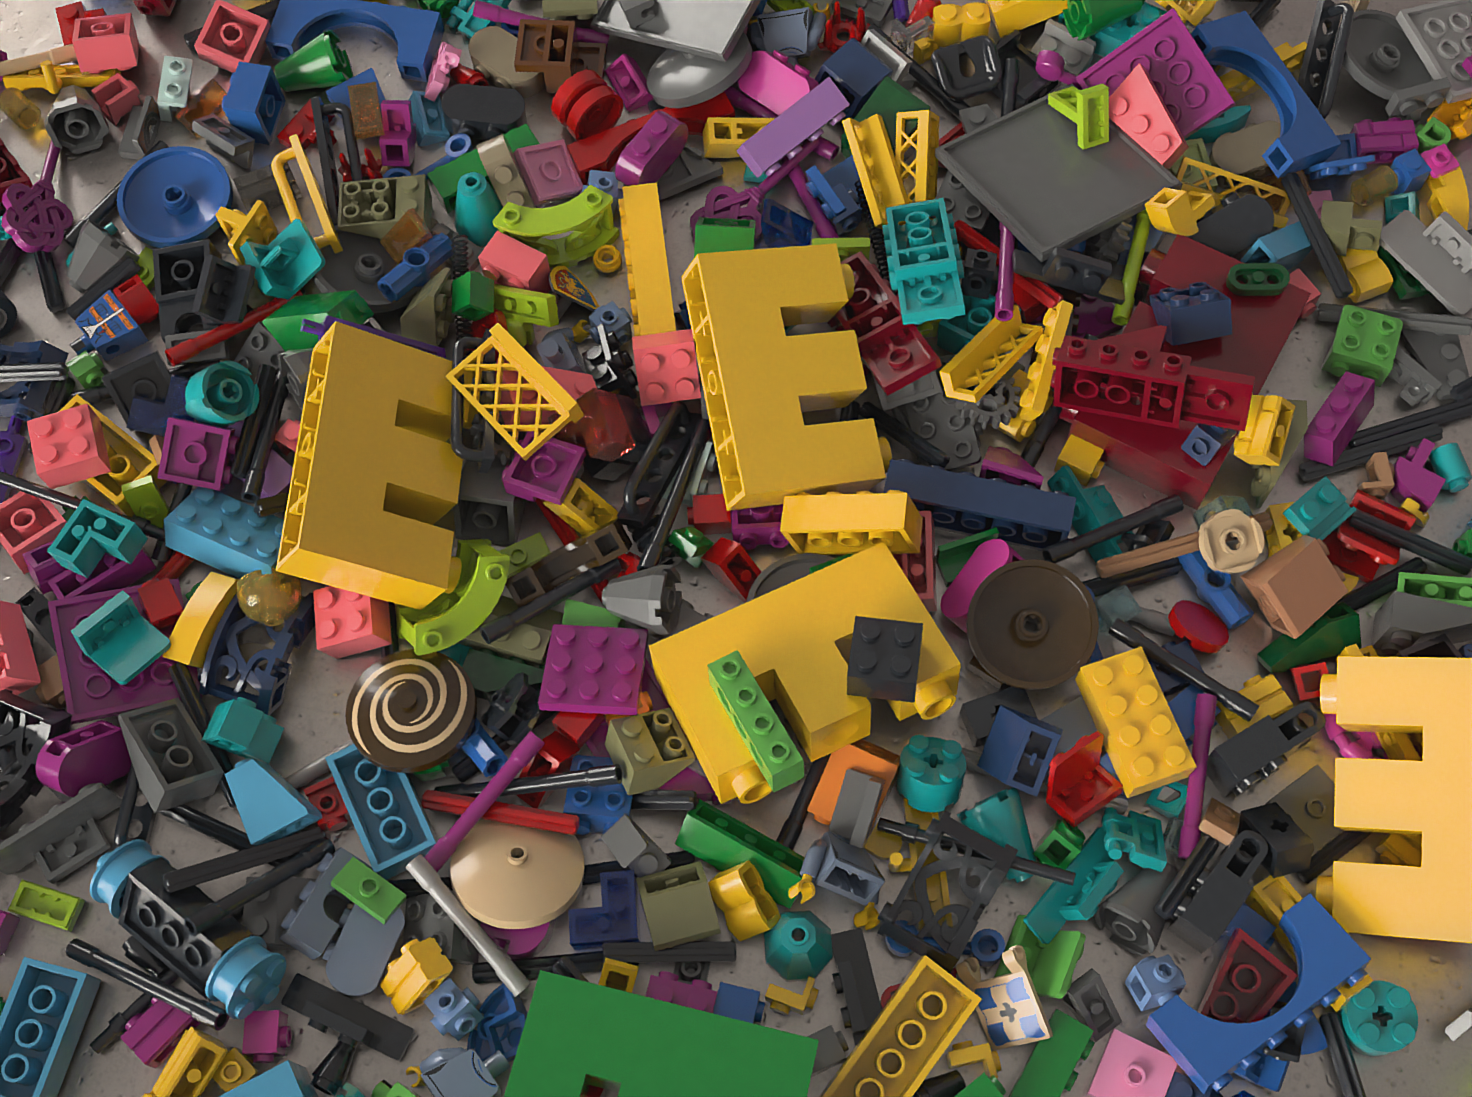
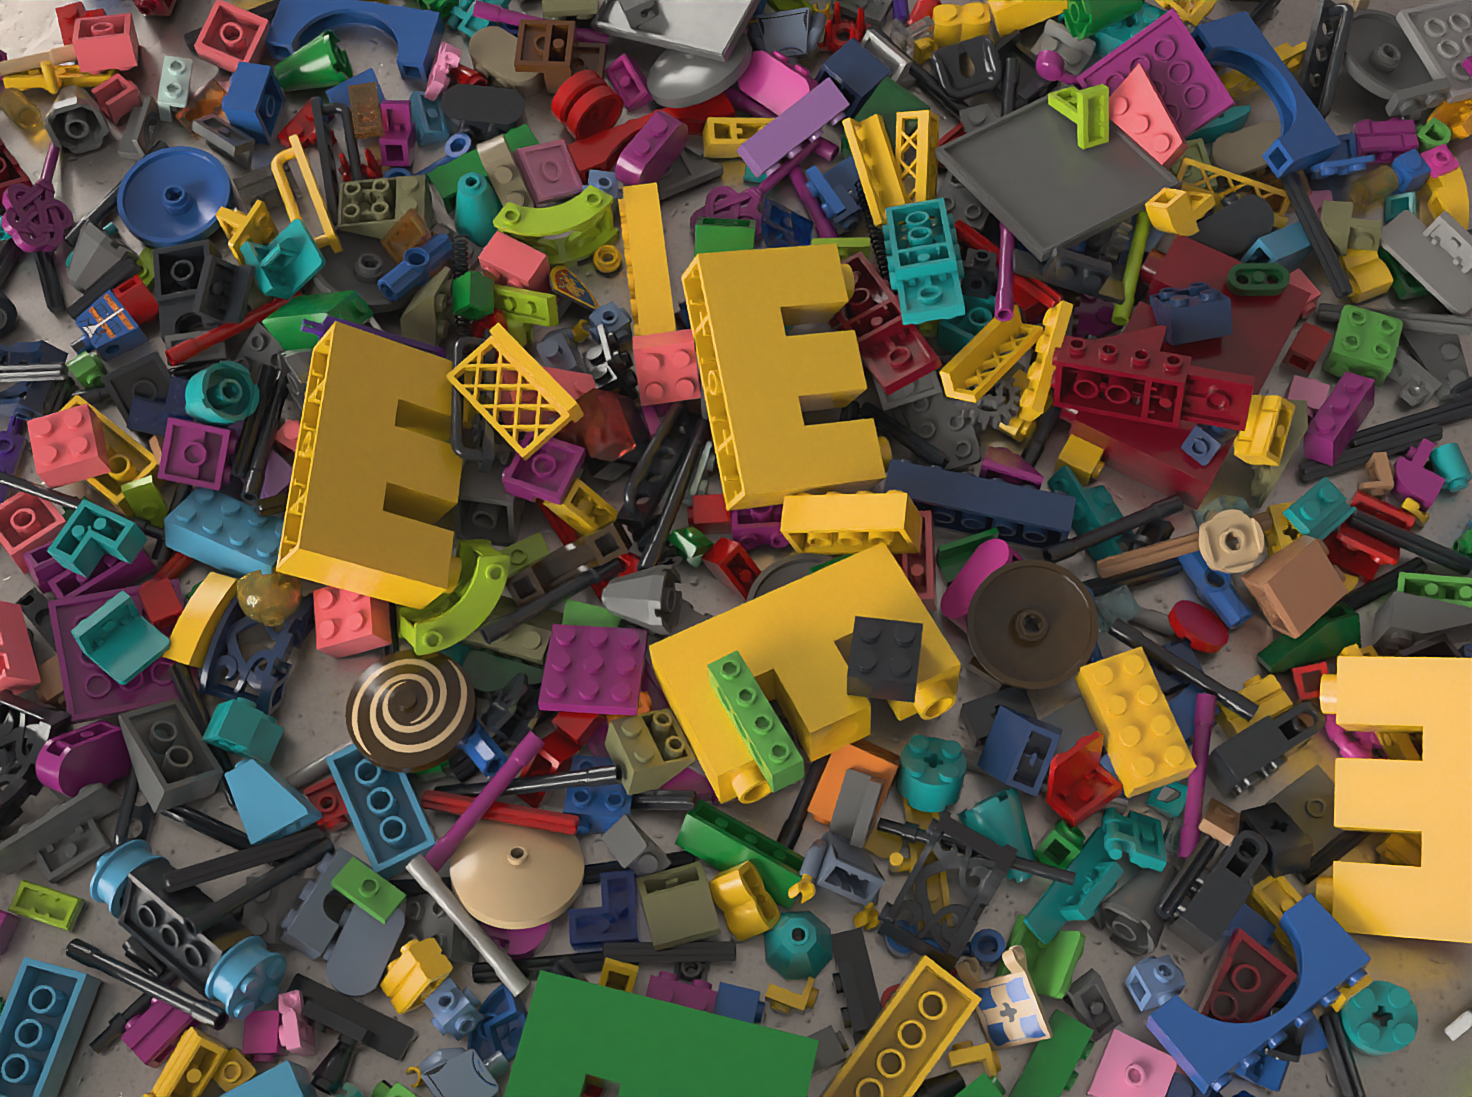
none -> bright pink hinge [278,990,318,1058]
none -> red brick [1282,321,1332,376]
none -> bright pink brick [1284,375,1330,424]

